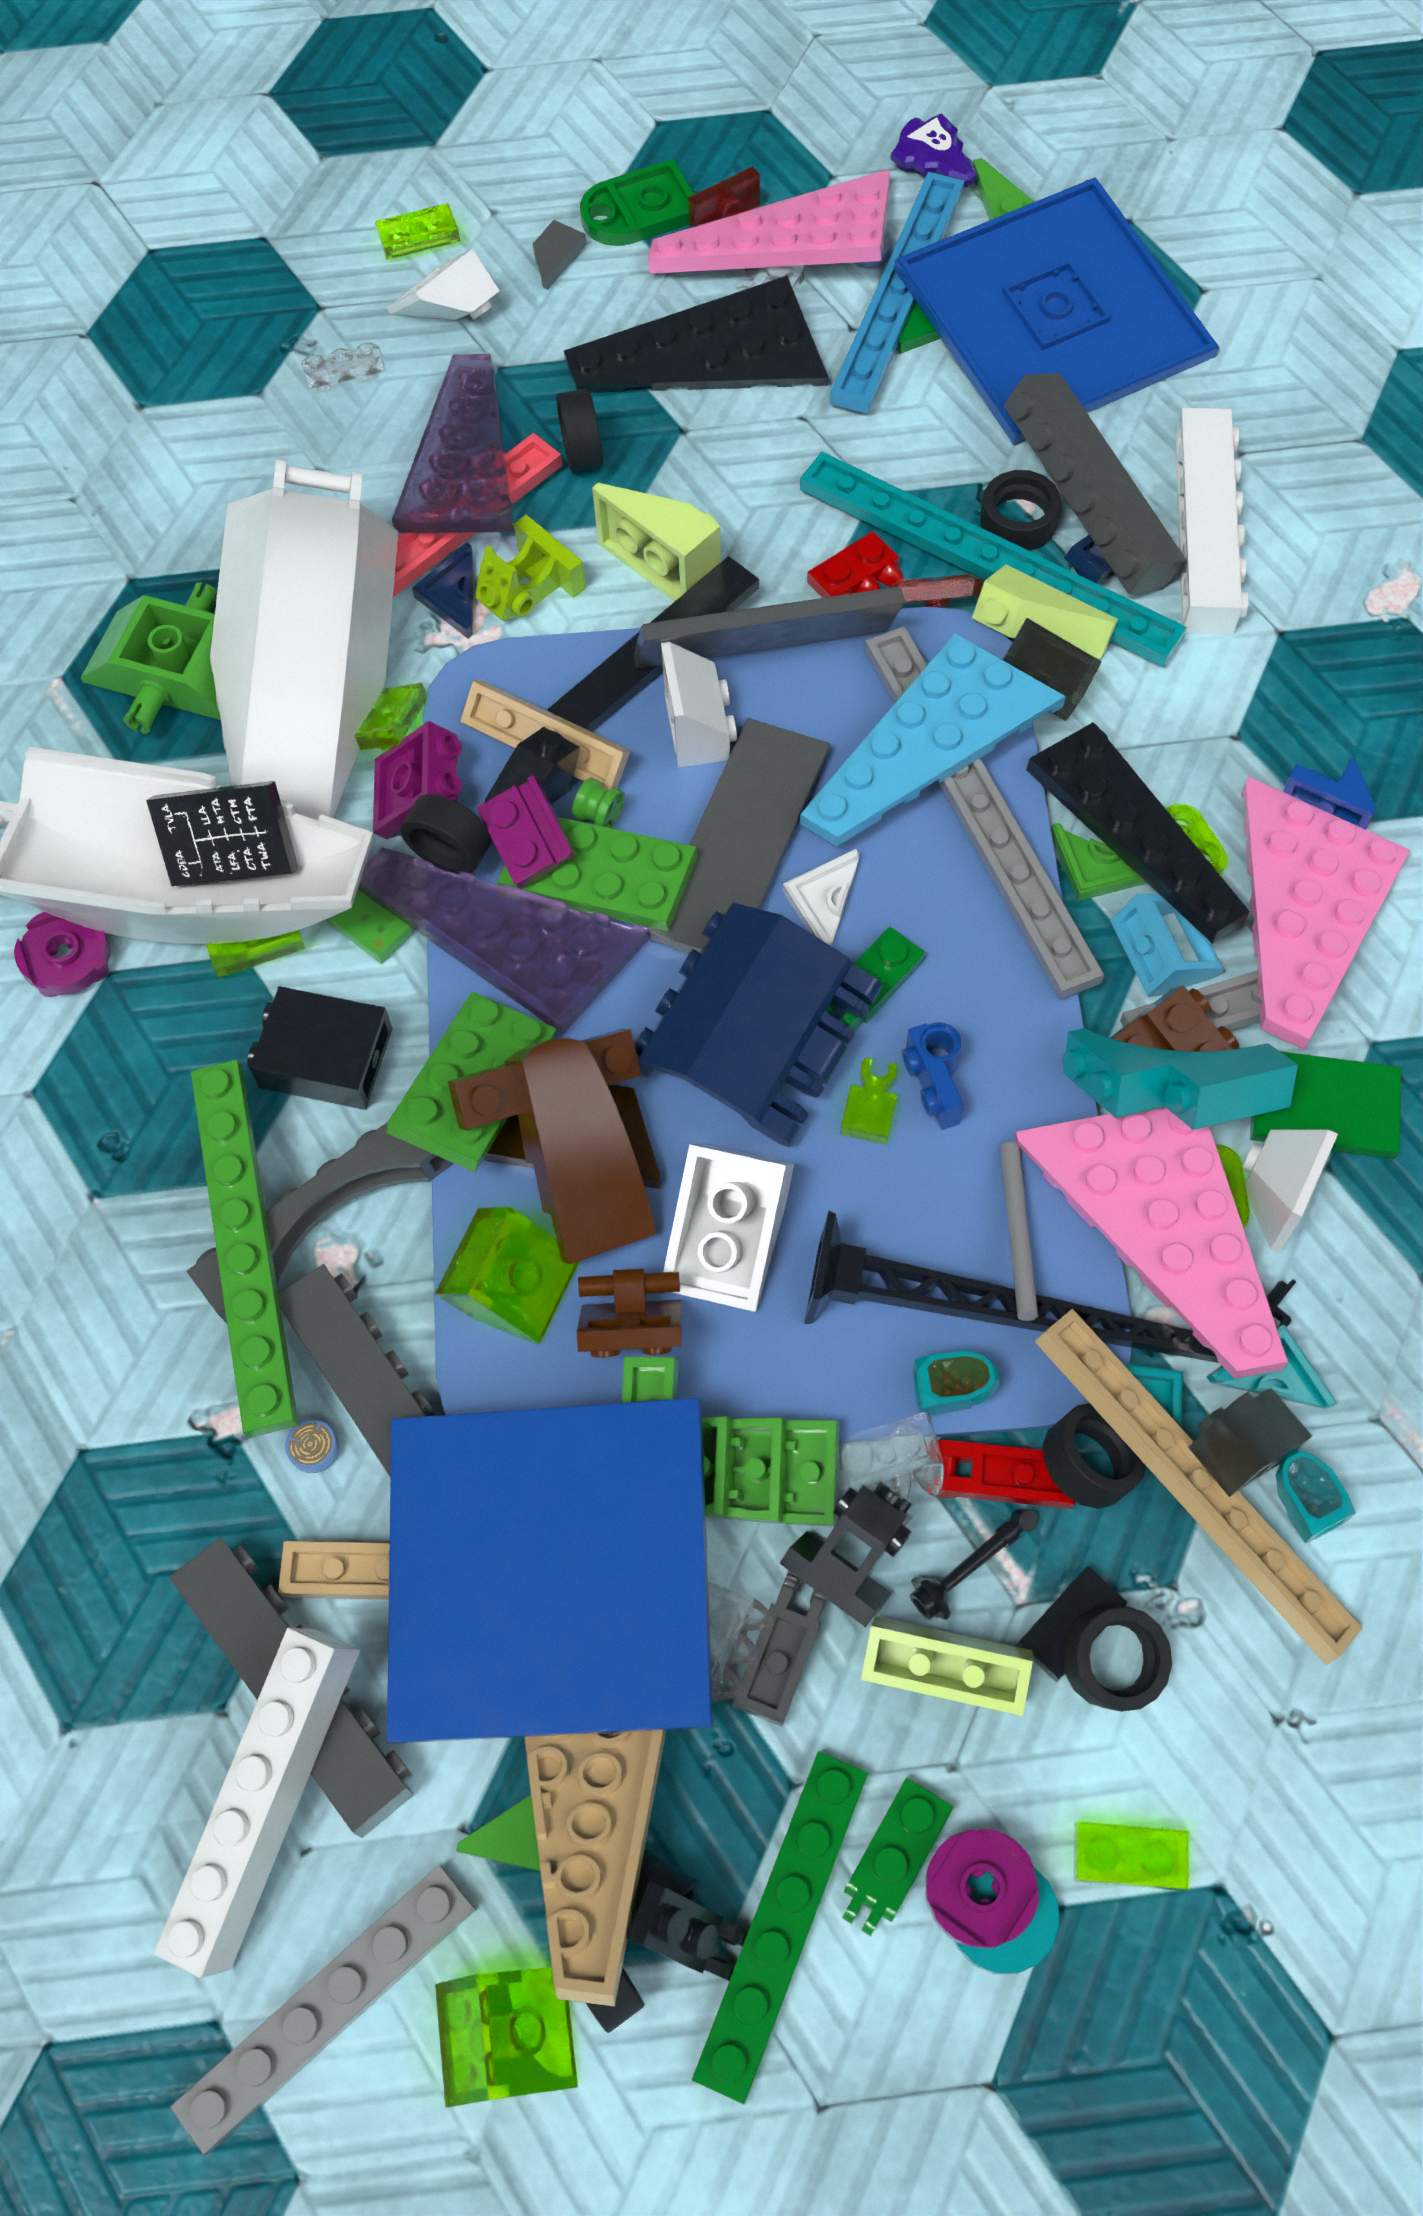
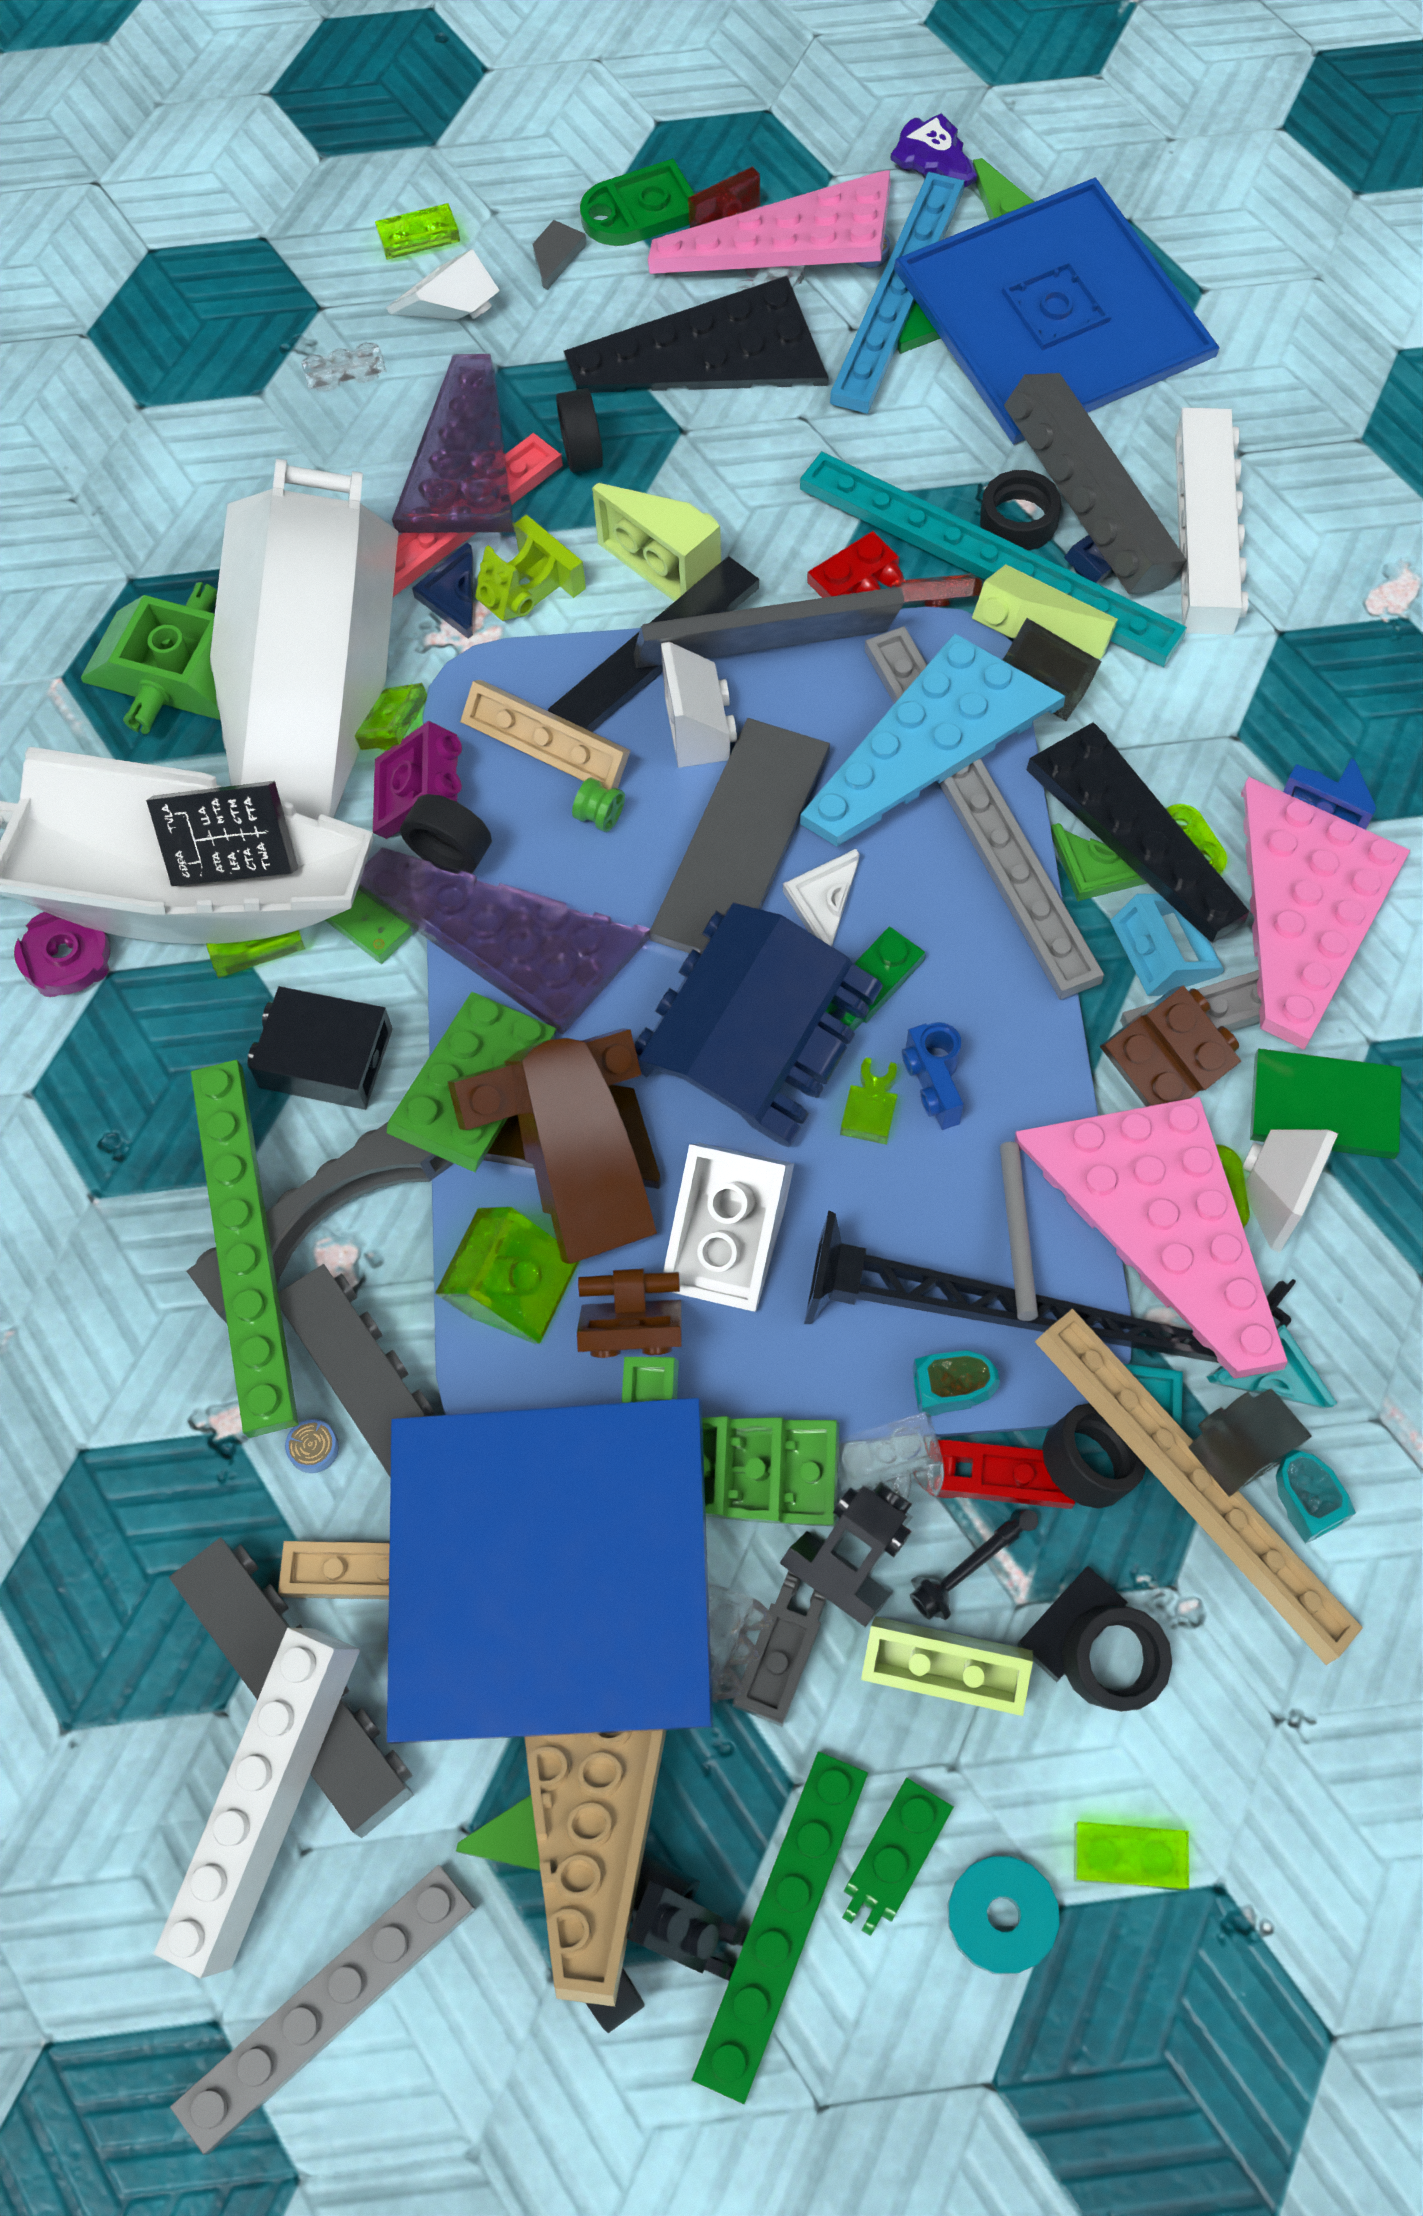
clear neon green slope [435,1967,578,2108] -> none
magenta plate [477,775,577,889] -> none
black slope [484,727,580,804] -> none
bright green plate [497,817,698,932] -> none
magenta plate [925,1829,1039,1949] -> none
teal arch [1062,1028,1298,1130] -> none

